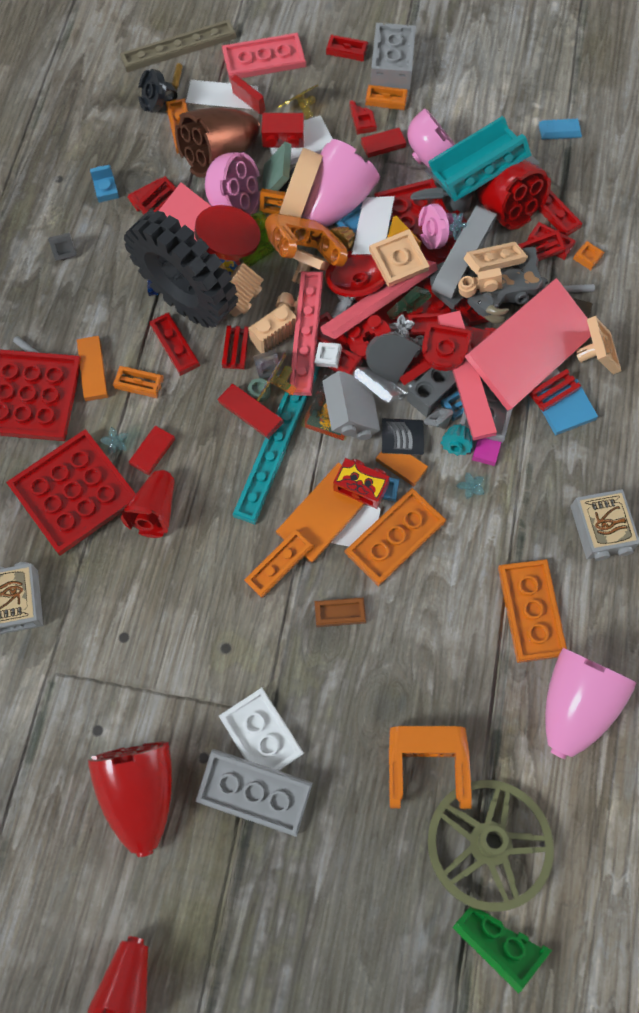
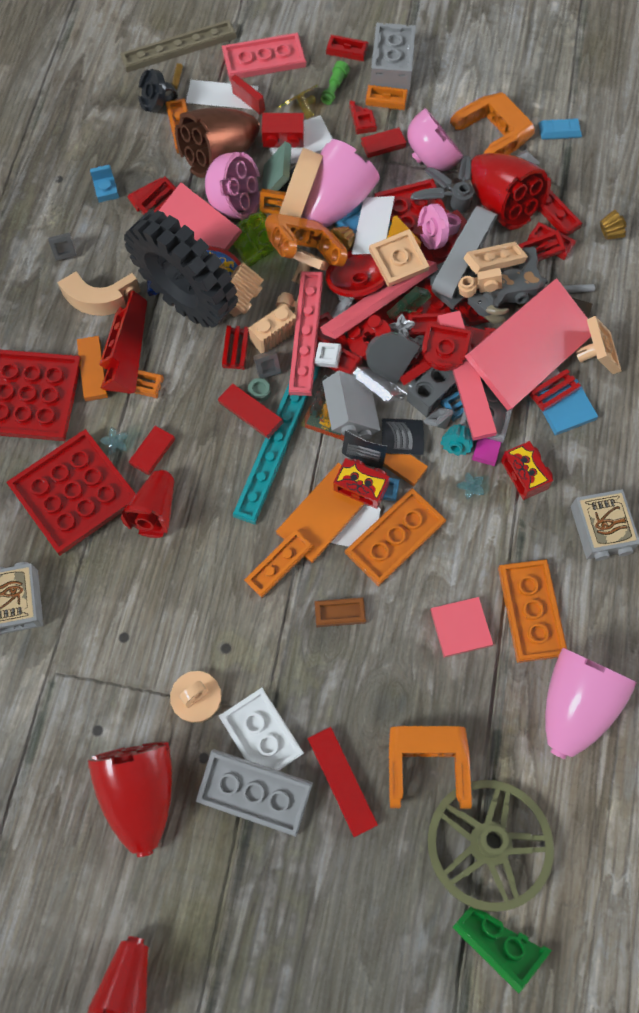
light grey piece [13,336,39,353] -> none
red tile [149,312,200,376] -> none
red tile [194,205,261,261] -> none
clear yellow shield [257,352,297,401] -> none
teal panel [428,116,532,202] -> none
clear light blue plant [449,213,466,240] -> none
orange tile [573,241,605,271] -> none
none -> light nougat arch [57,272,141,316]
none -> red wedge [99,290,147,394]
none -> light nougat tile [170,671,222,723]
none -> red tile [307,727,378,837]
none -> bright green piece [321,61,350,105]
none -> black sticker [342,430,388,468]
none -> coral tile [430,597,493,658]
none -> orange connector [450,92,535,154]
none -> red brick [501,441,553,500]
none -> pearl gold piece [600,209,627,240]

